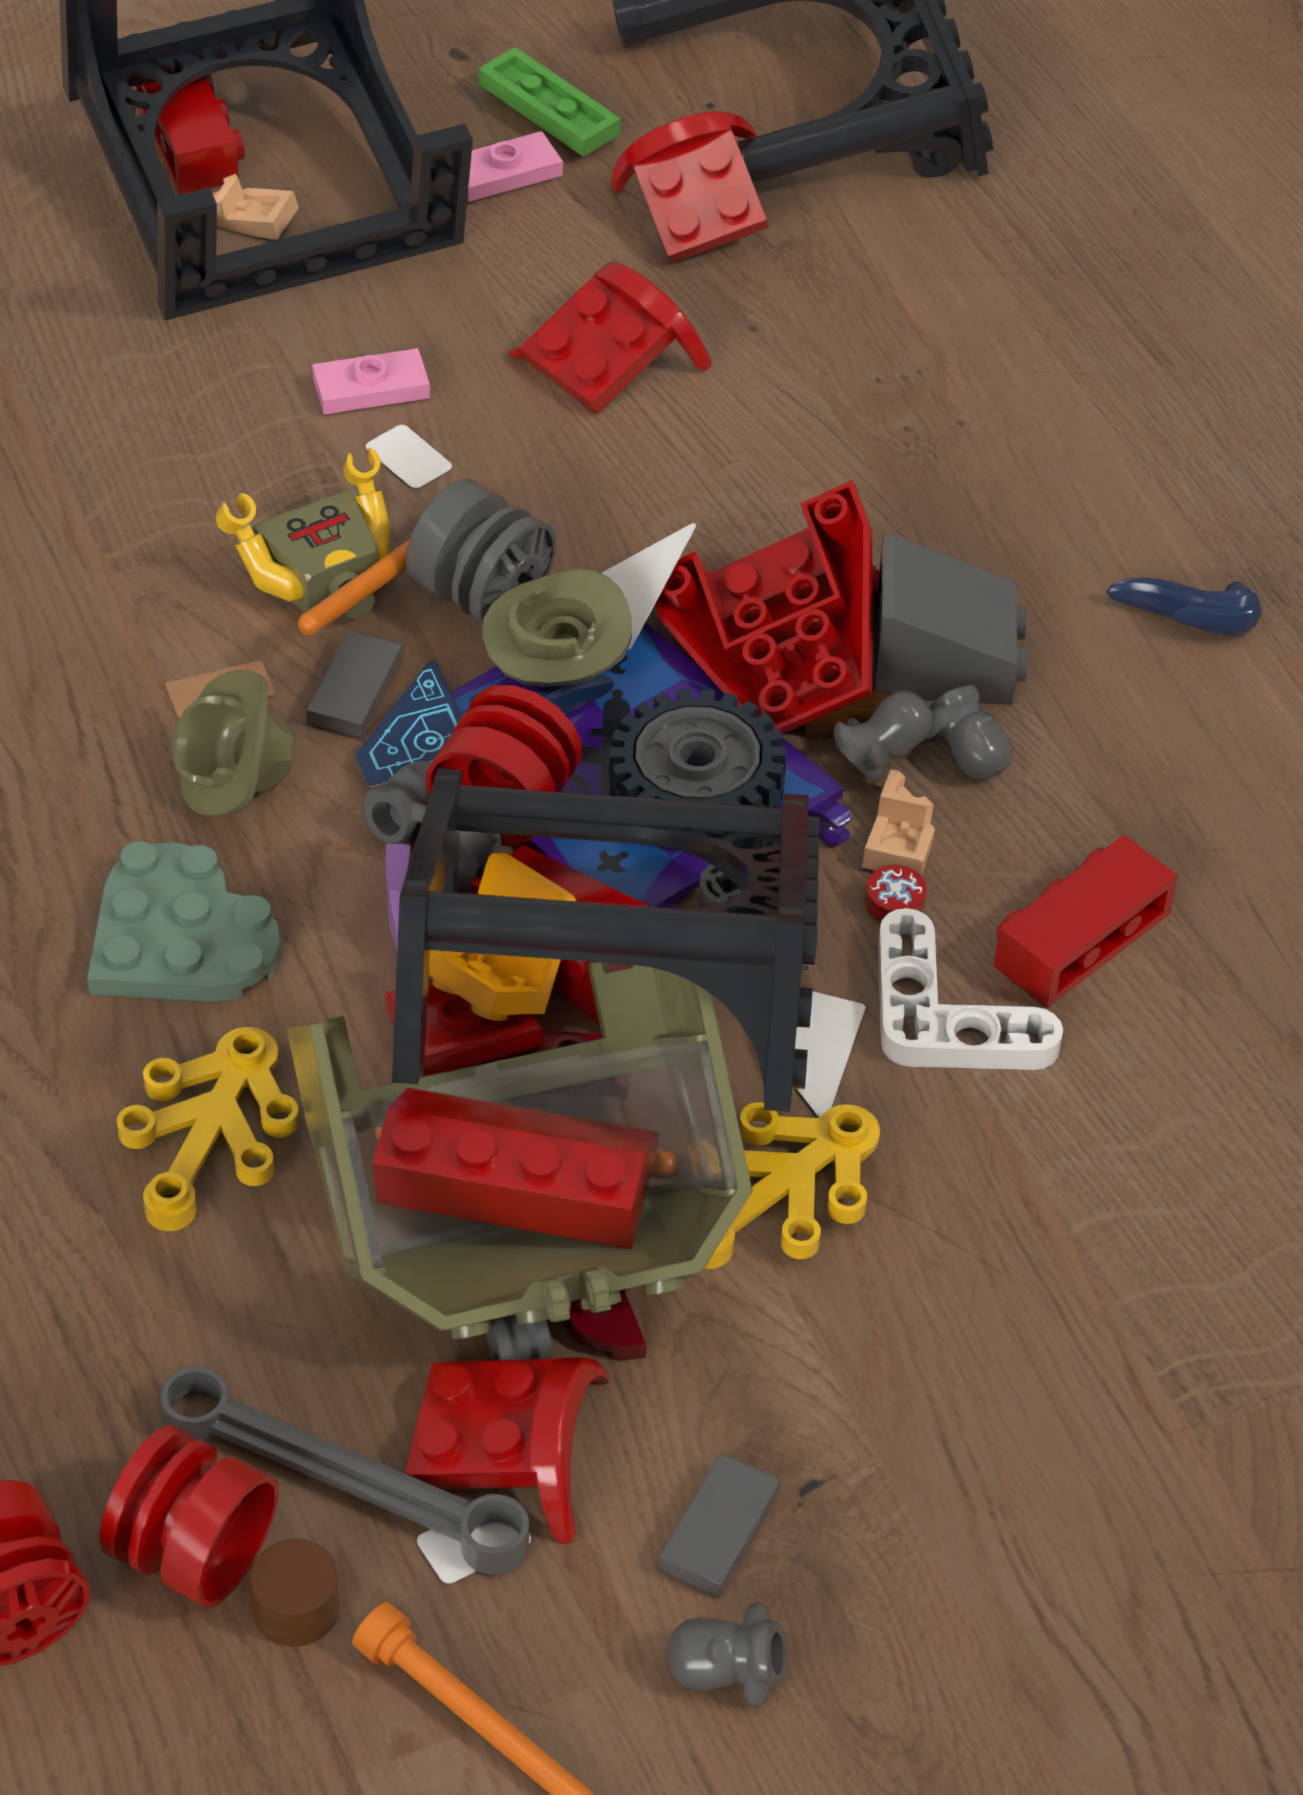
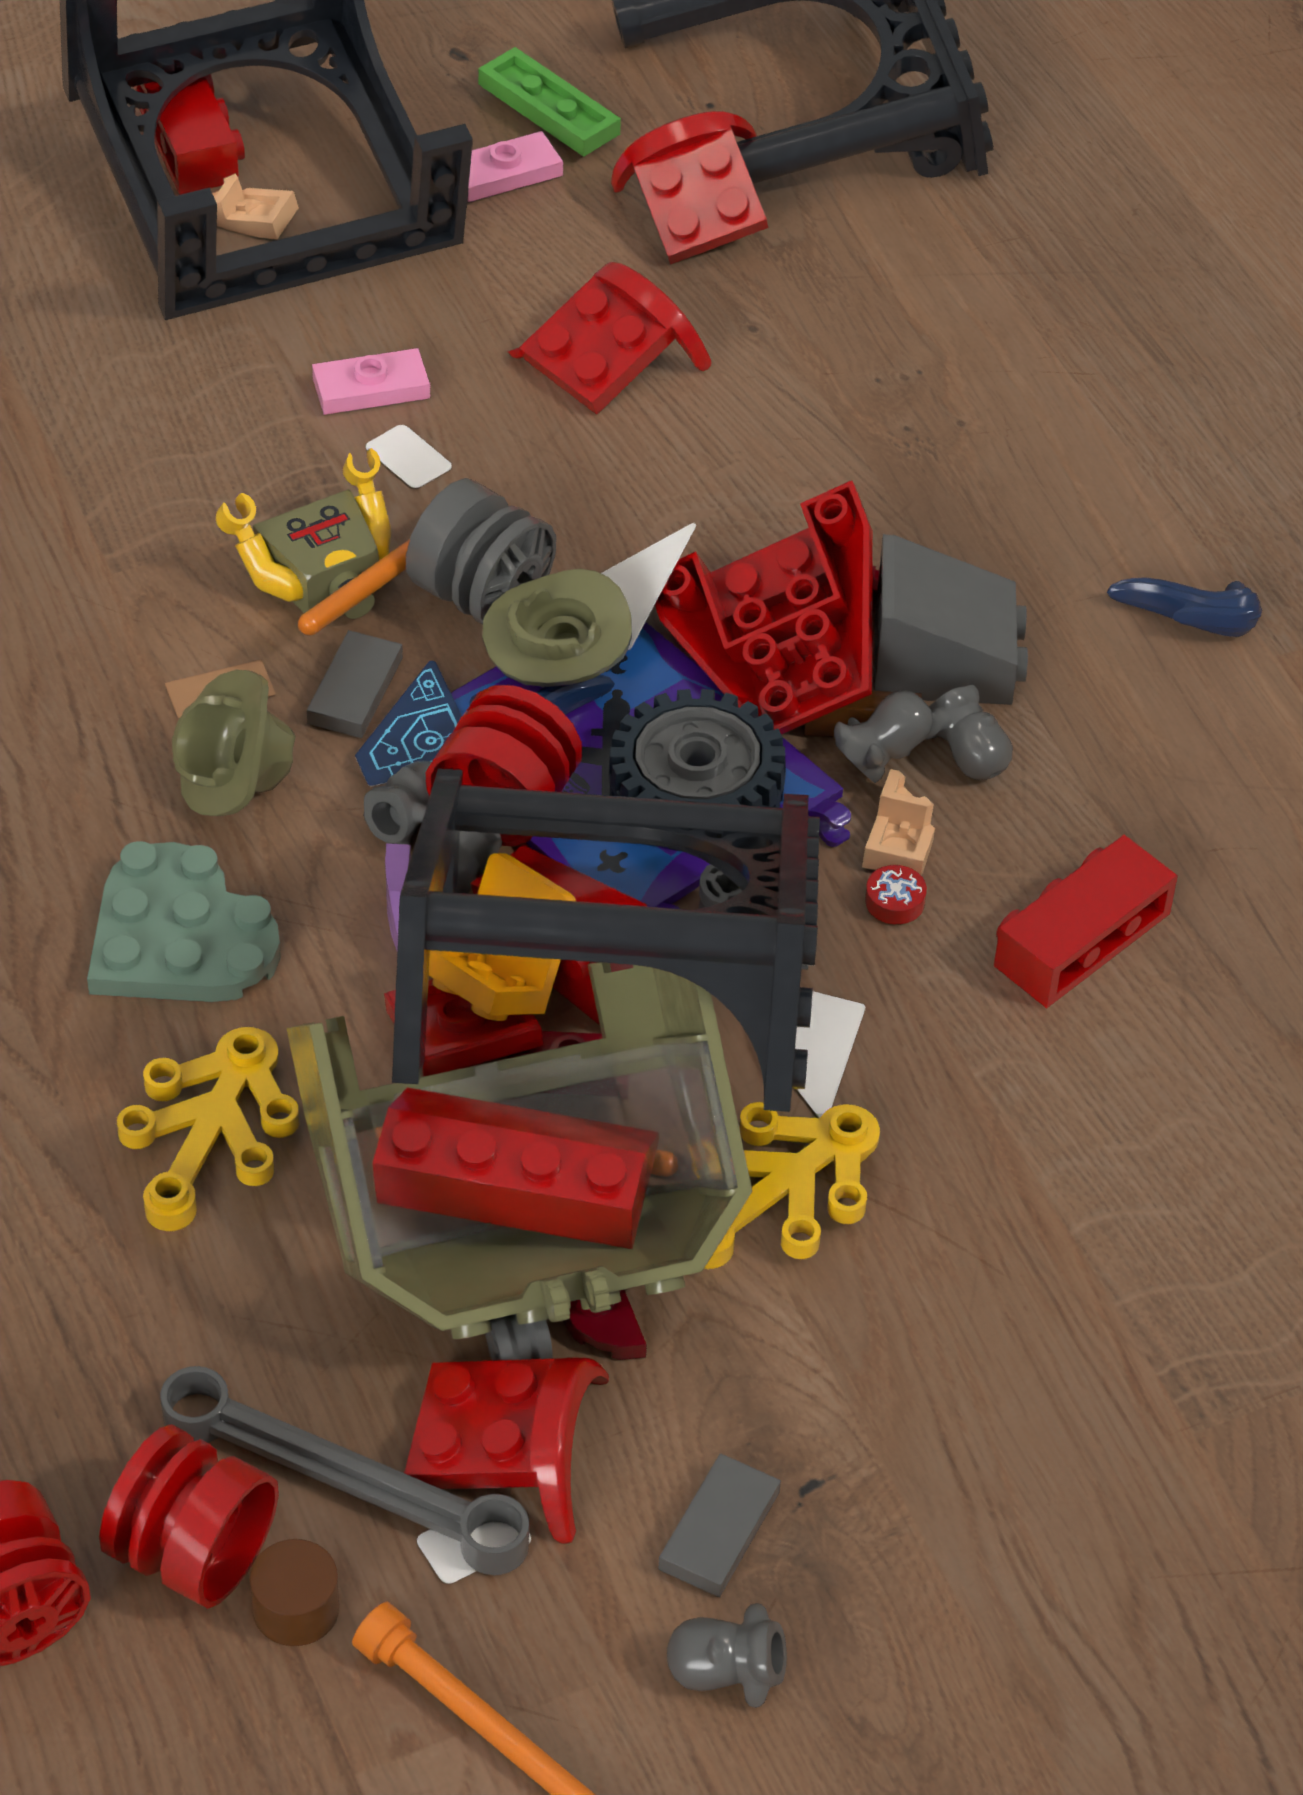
white beam [878,908,1063,1070] -> none

